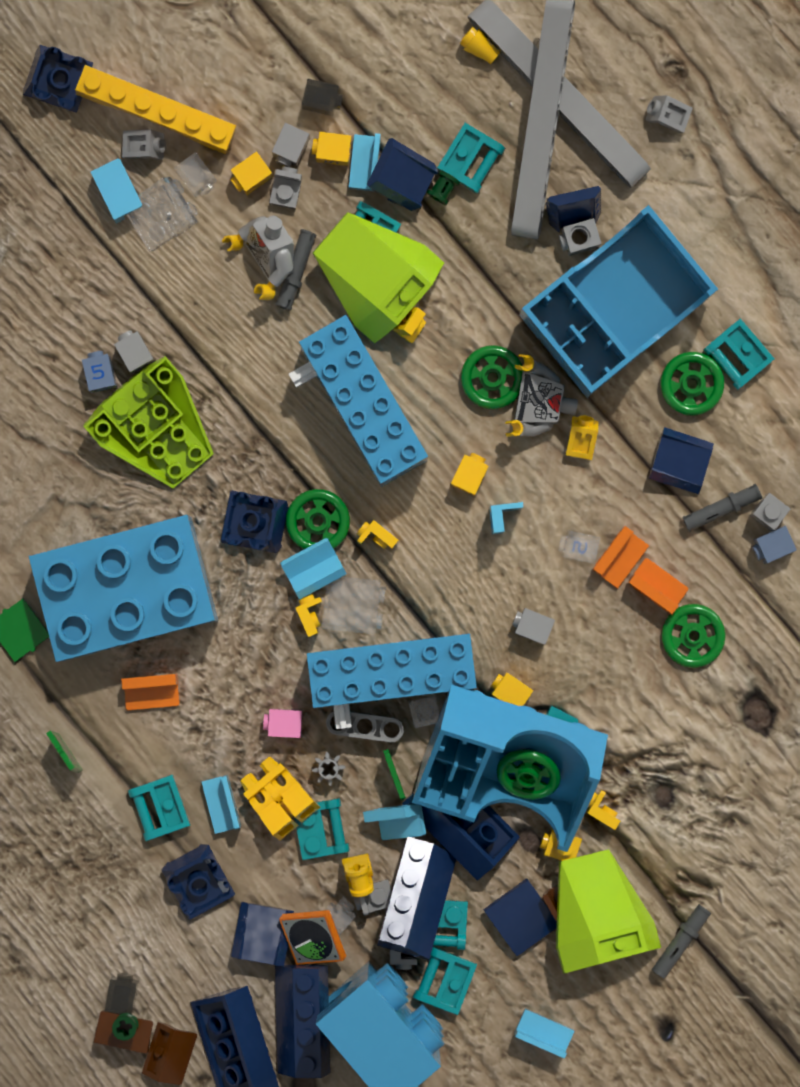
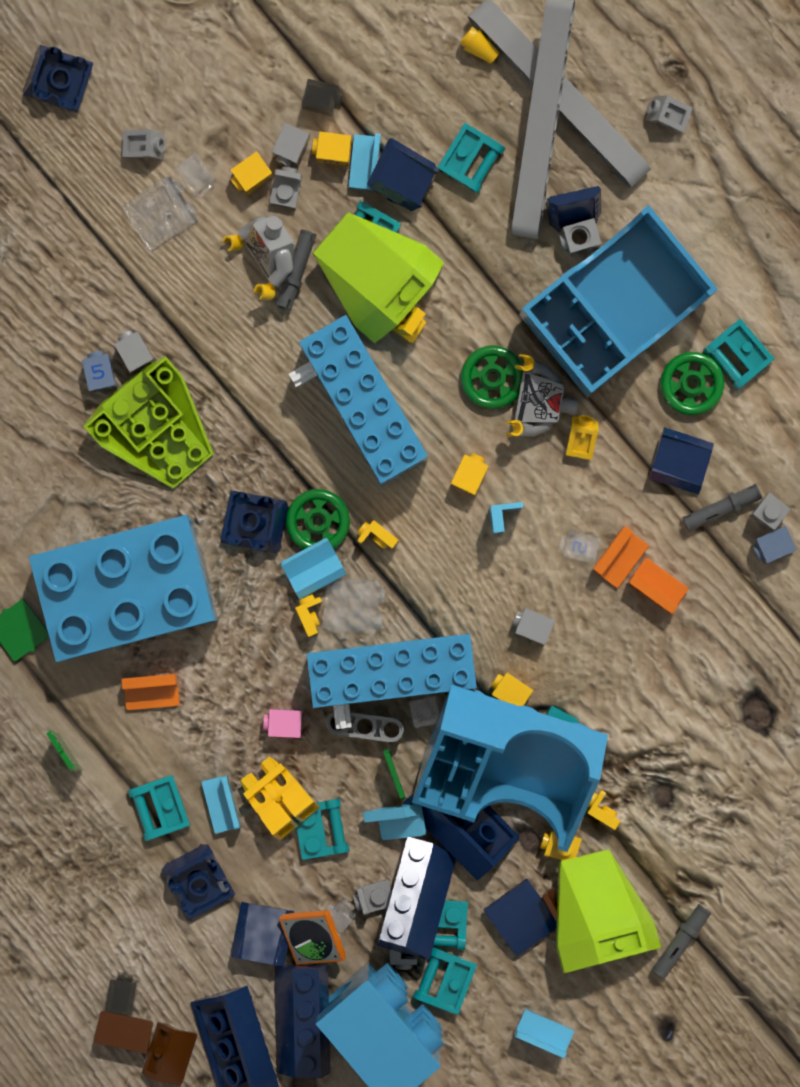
yellow arch [75,65,236,154] -> none
medium azure panel [91,159,142,223] -> none
dark green bush [112,1012,139,1041] -> none
light grey gear [312,752,346,786] -> none
yellow piece [342,853,374,897] -> none
dark green bush [426,170,460,206] -> none
green plate [496,749,561,800] -> none
green plate [661,604,726,668] -> none

